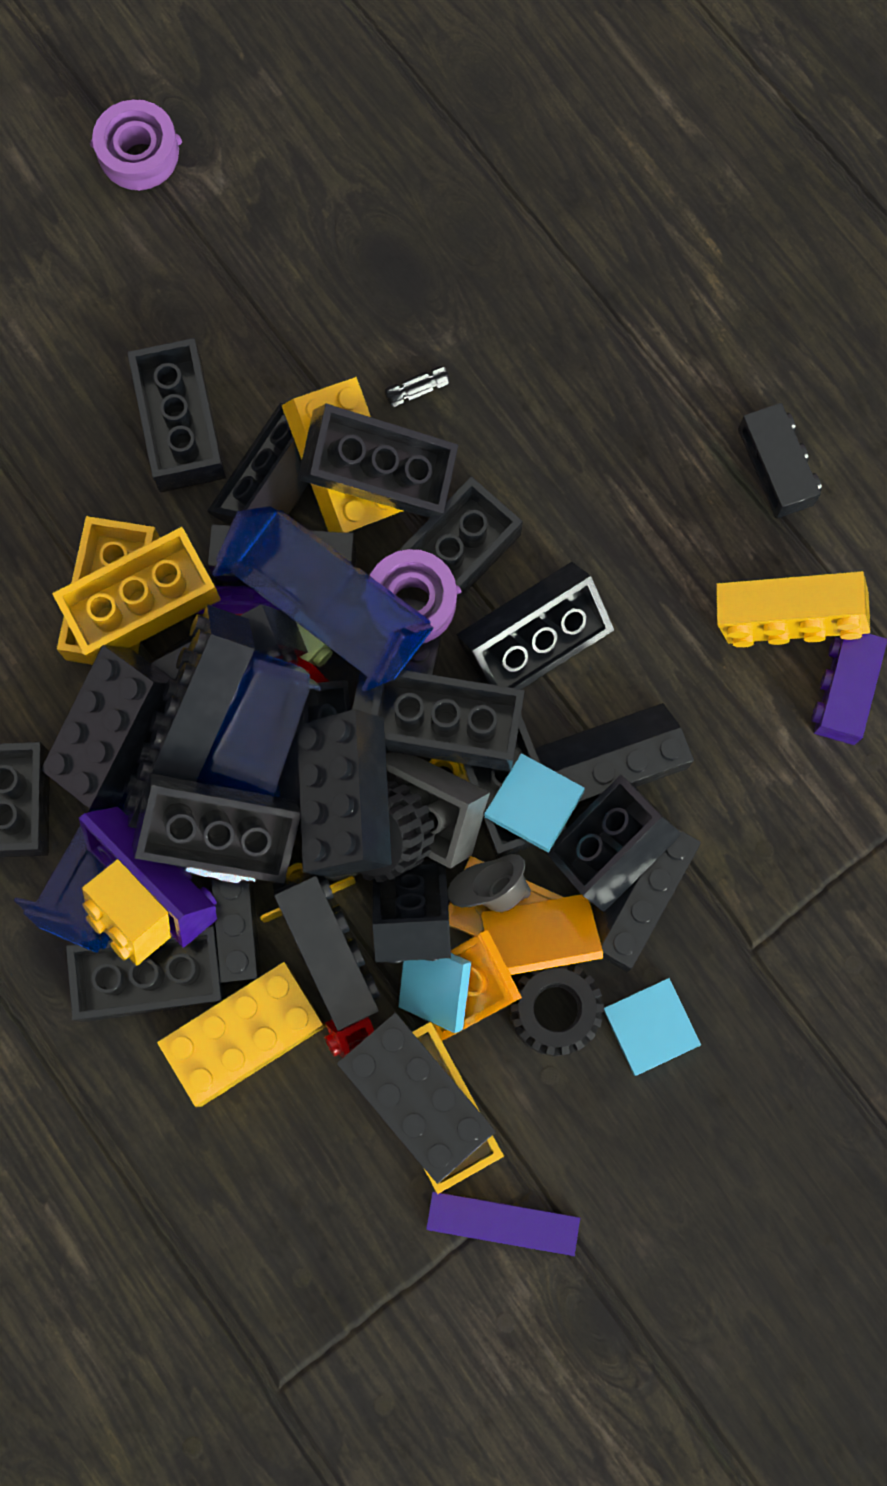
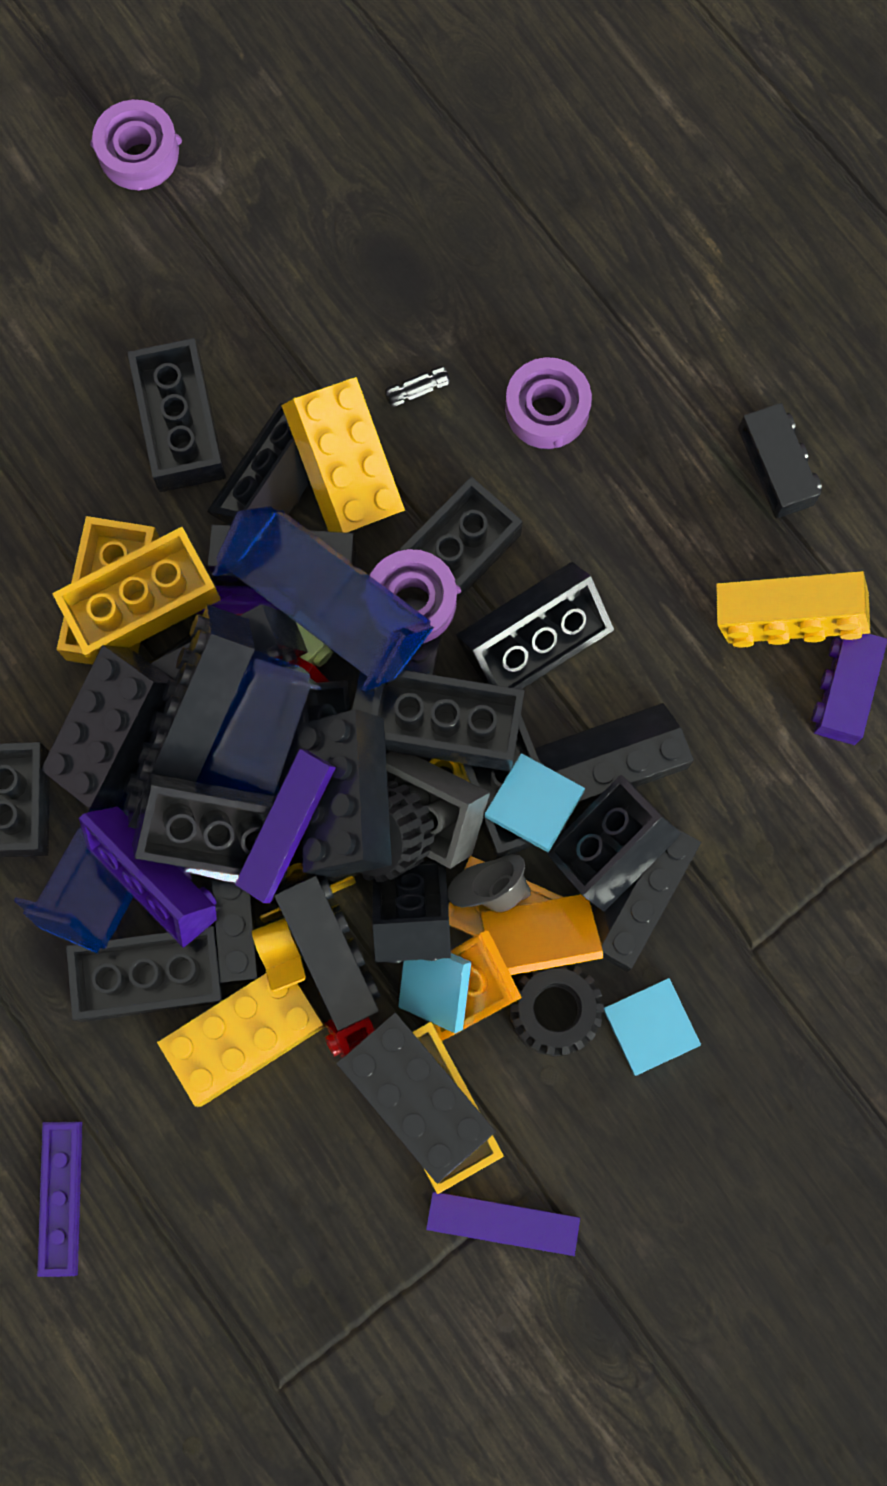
yellow brick [82,859,171,966] -> none
black brick [298,404,458,518] -> none
none -> dark purple tile [37,1122,82,1277]
none -> dark purple tile [235,749,336,903]
none -> yellow piece [251,918,306,992]
none -> medium lavender piece [505,357,592,449]

